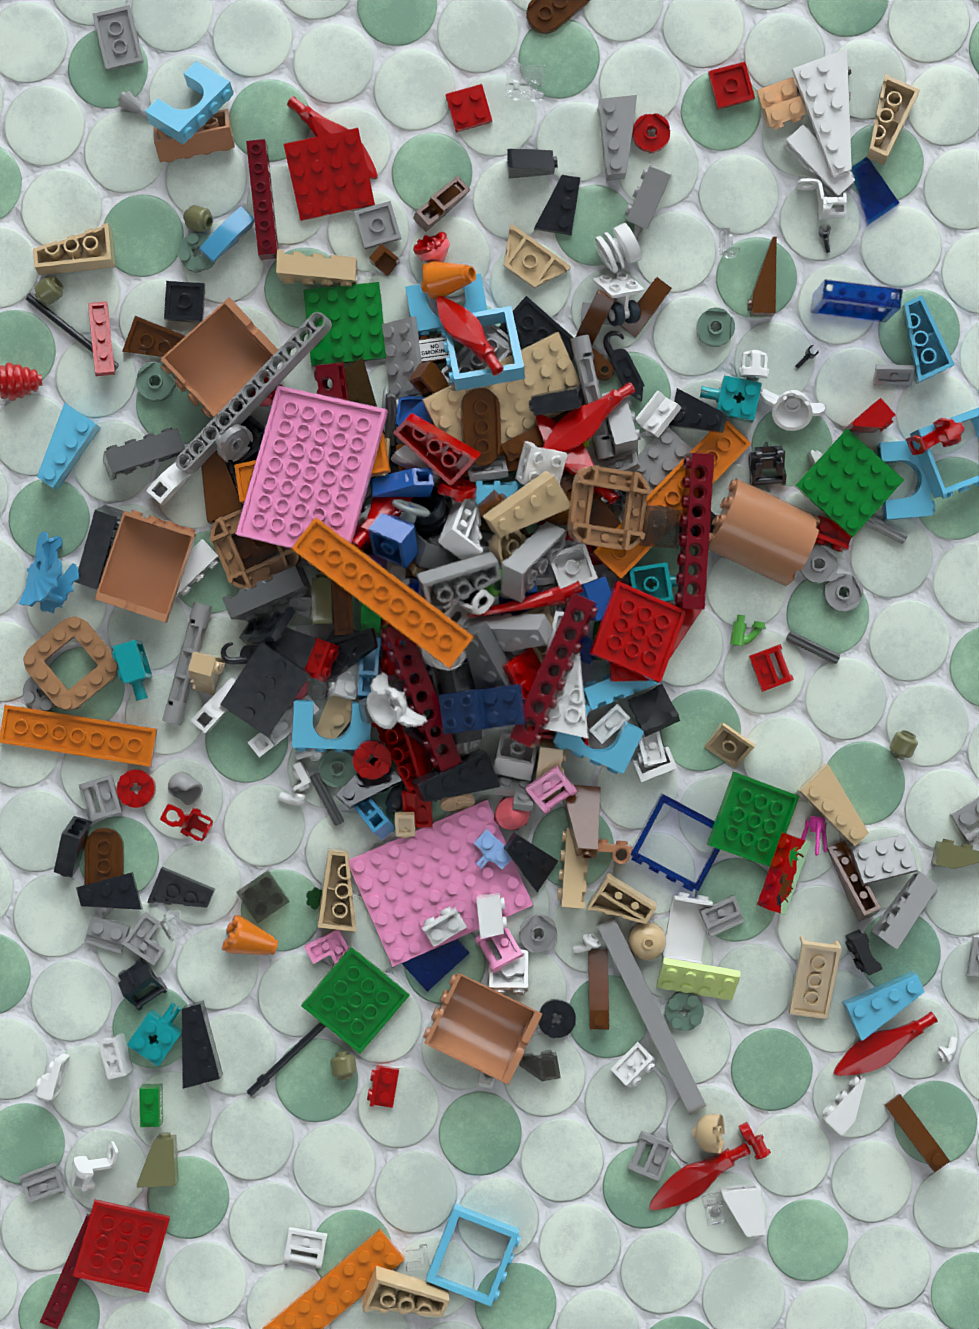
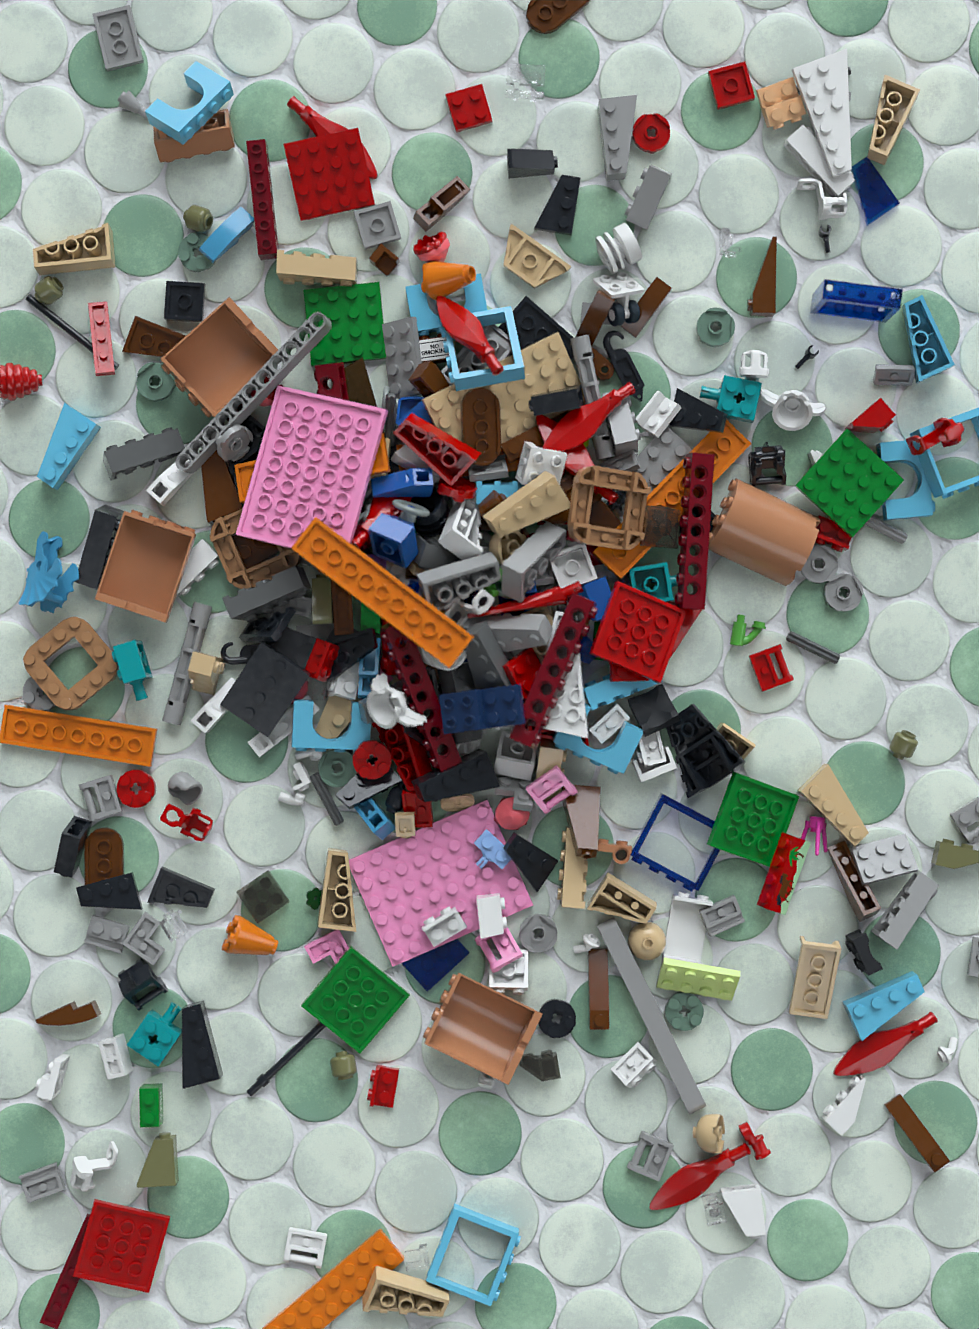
none -> reddish brown slope [35,1000,101,1026]
none -> black wedge [666,704,745,798]

